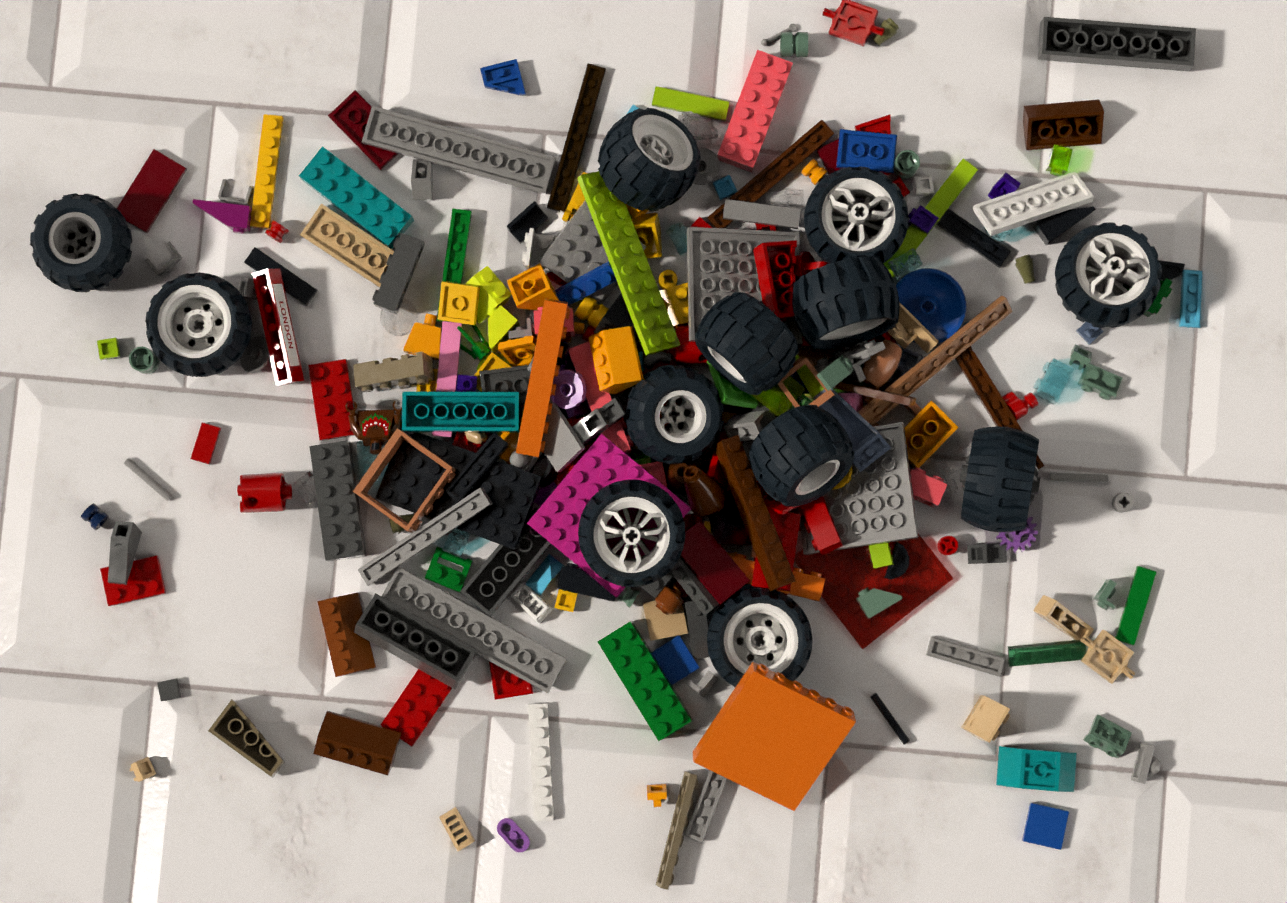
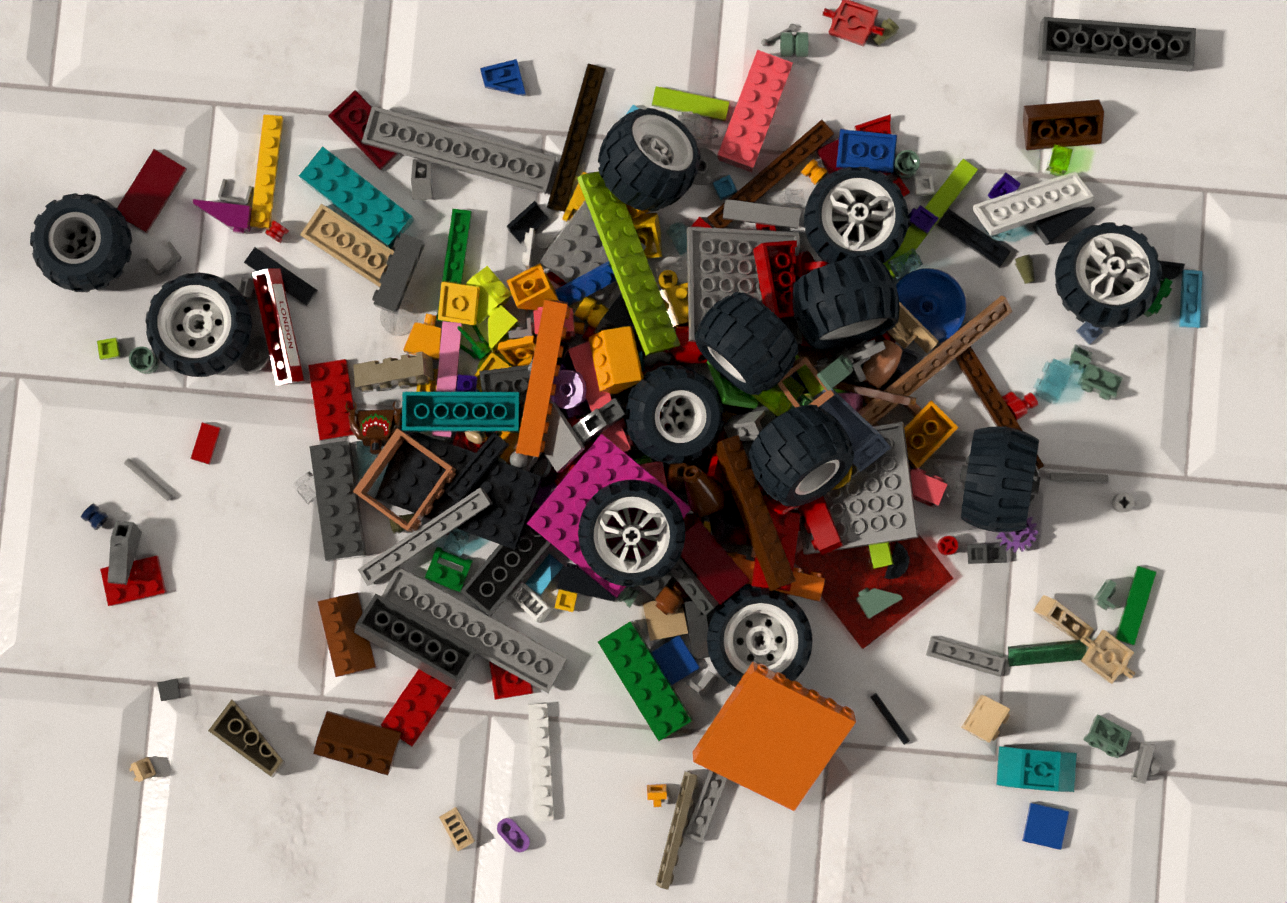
red cylinder [237,473,292,513] -> none

